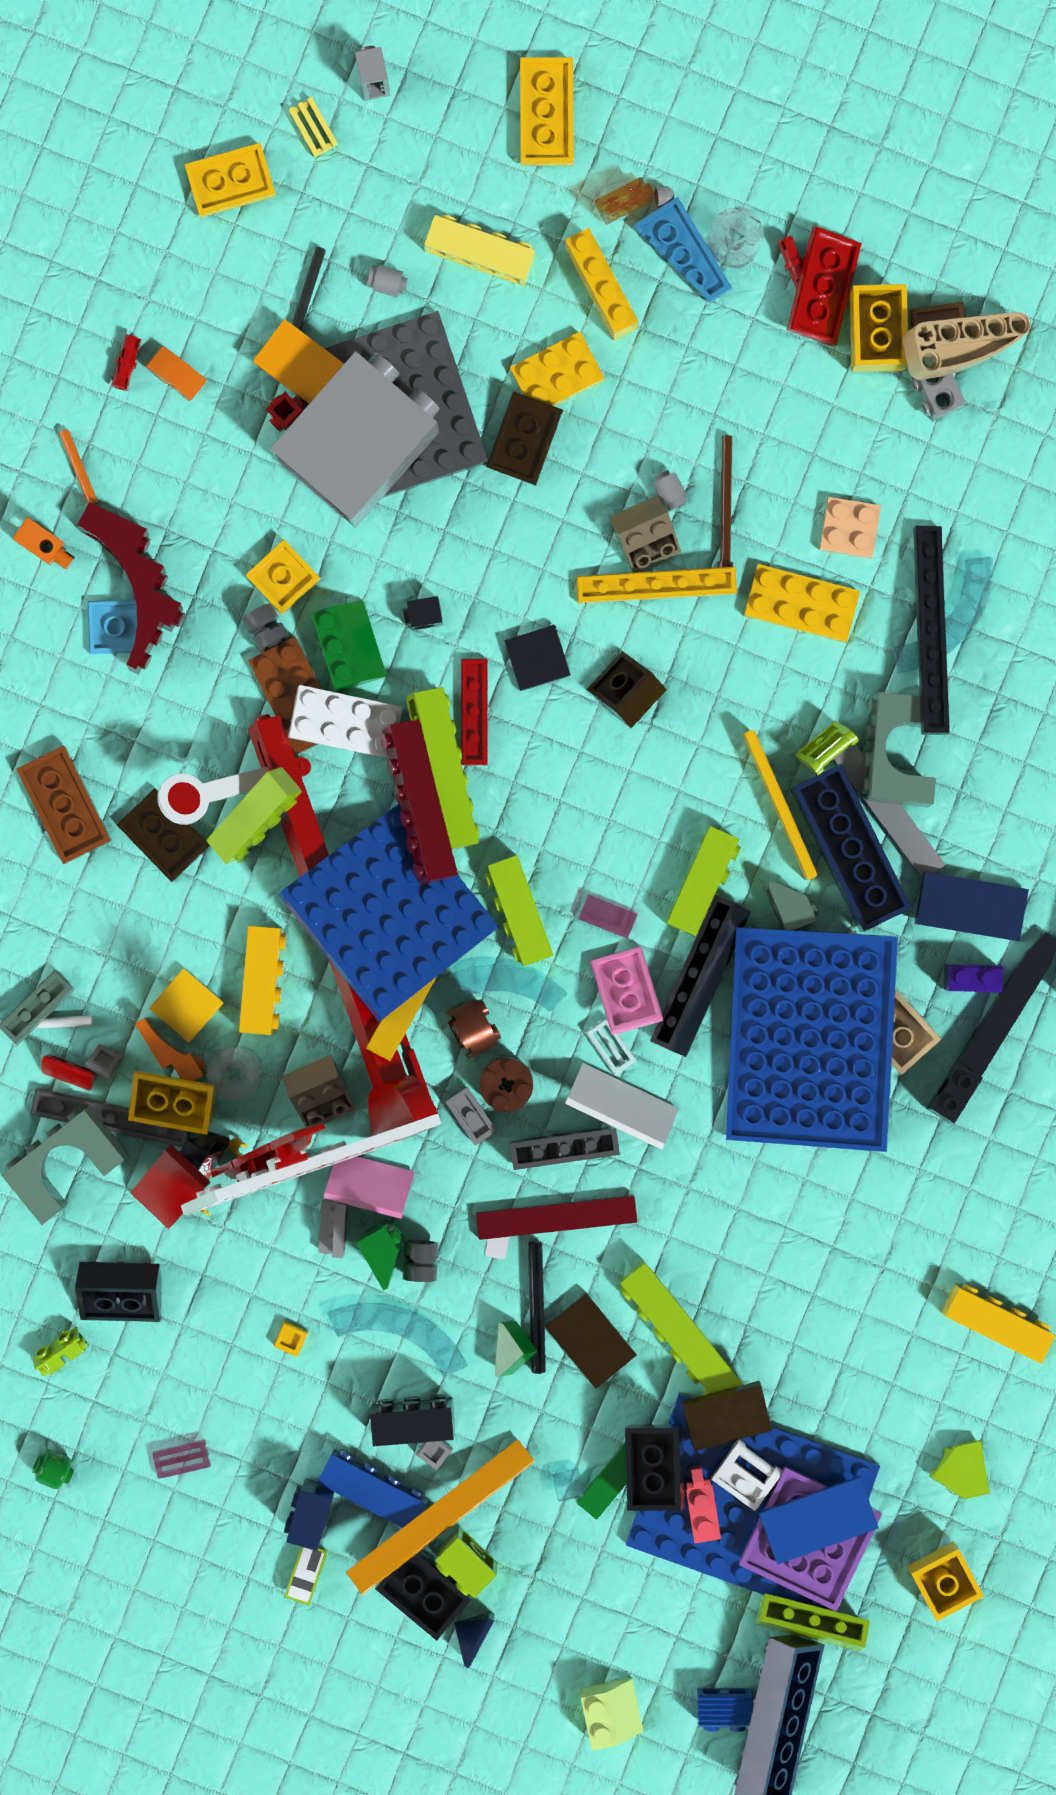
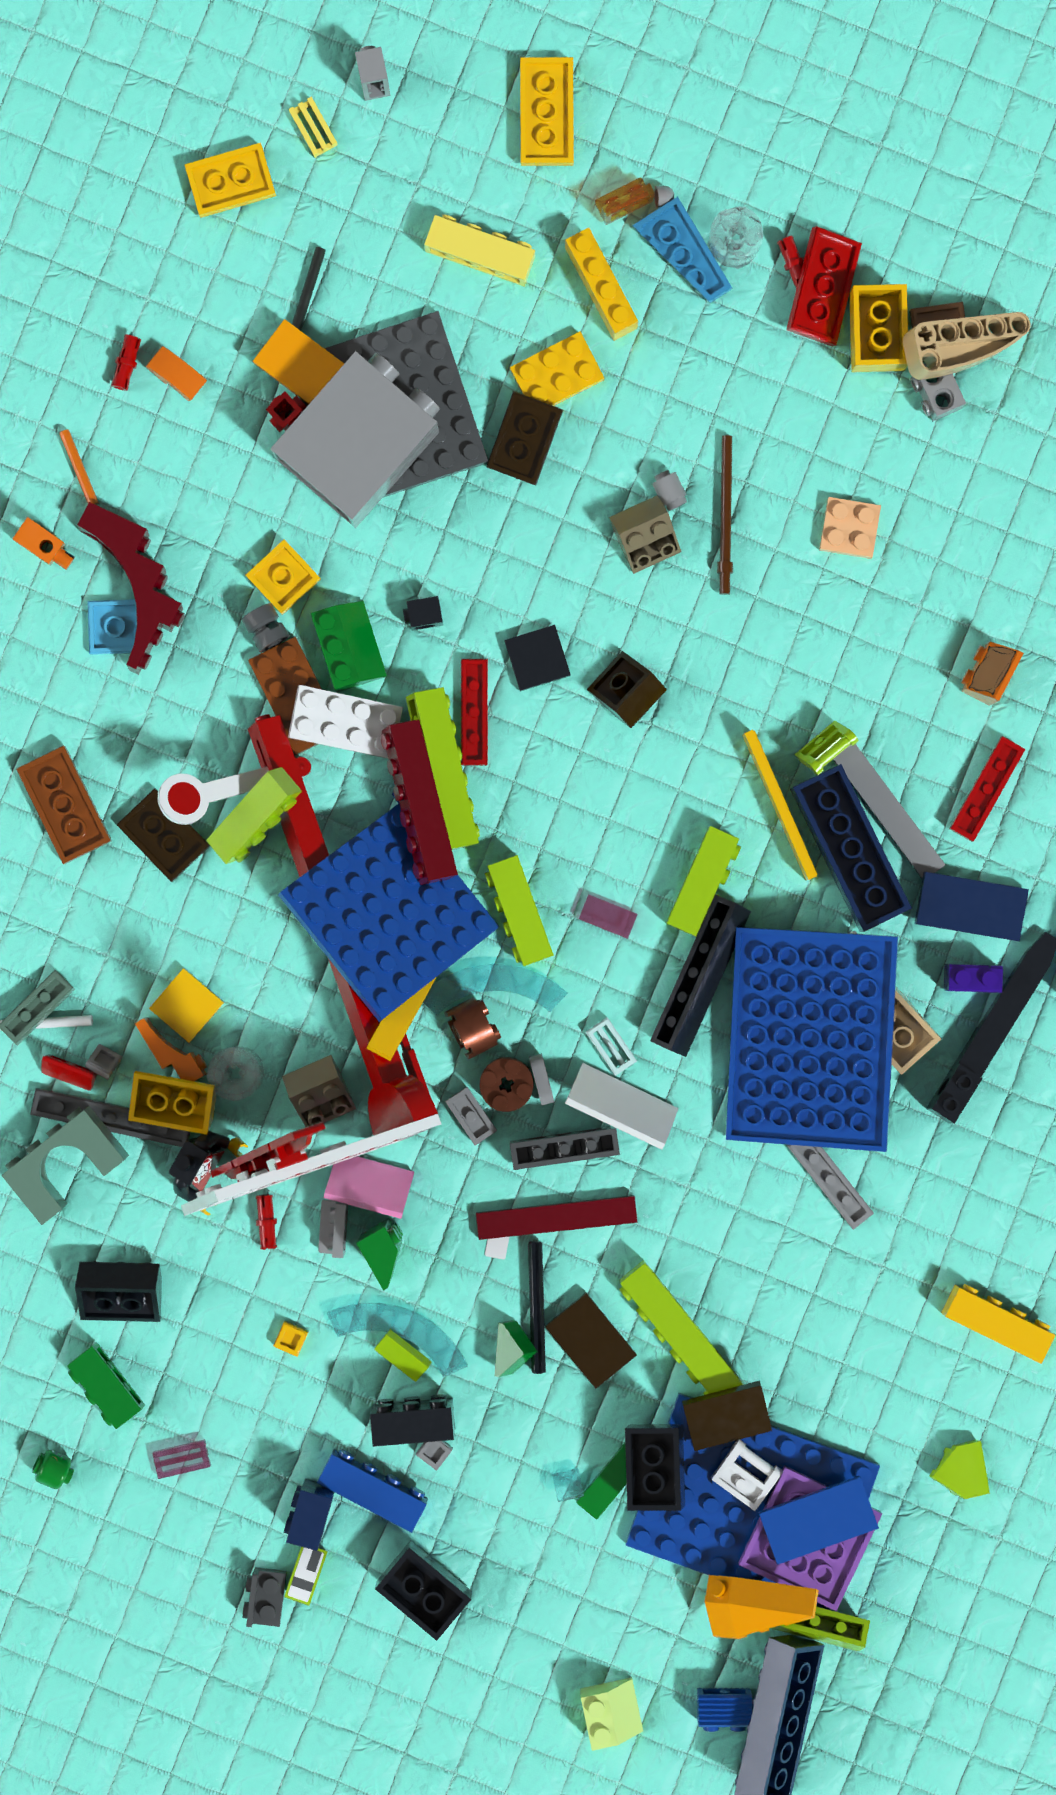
lime hinge [33,1326,88,1376] -> none
red tile [130,1145,211,1230] -> none
yellow brick [239,926,287,1035] -> none
light orange tile [346,1439,535,1595] -> none
light grey brick [367,265,408,298] -> none
dark grey wheel [402,1240,439,1282] -> none
lime brick [435,1525,498,1599] -> none
dark blue slope [454,1612,495,1669] -> none
yellow tile [576,567,737,604] -> none
bright pink tile [590,946,663,1035] -> none
coral hinge [685,1465,721,1543] -> none
yellow plate [744,564,860,643] -> none
sand green slope [764,881,818,930] -> none
sand green arch [862,692,936,807] -> none
clear light blue tile [894,556,993,674] -> none
yellow brick [907,1541,984,1622] -> none
black tile [913,526,950,735] -> none
none -> green brick [67,1342,145,1429]
none -> dark grey bracket [242,1567,287,1628]
none -> red pin [256,1194,277,1250]
none -> lime tile [374,1329,432,1382]
none -> light grey beam [529,1053,554,1106]
none -> light orange wedge [705,1575,819,1639]
none -> light grey tile [786,1145,874,1230]
none -> red plate [949,736,1026,842]
none -> slope [961,642,1024,706]

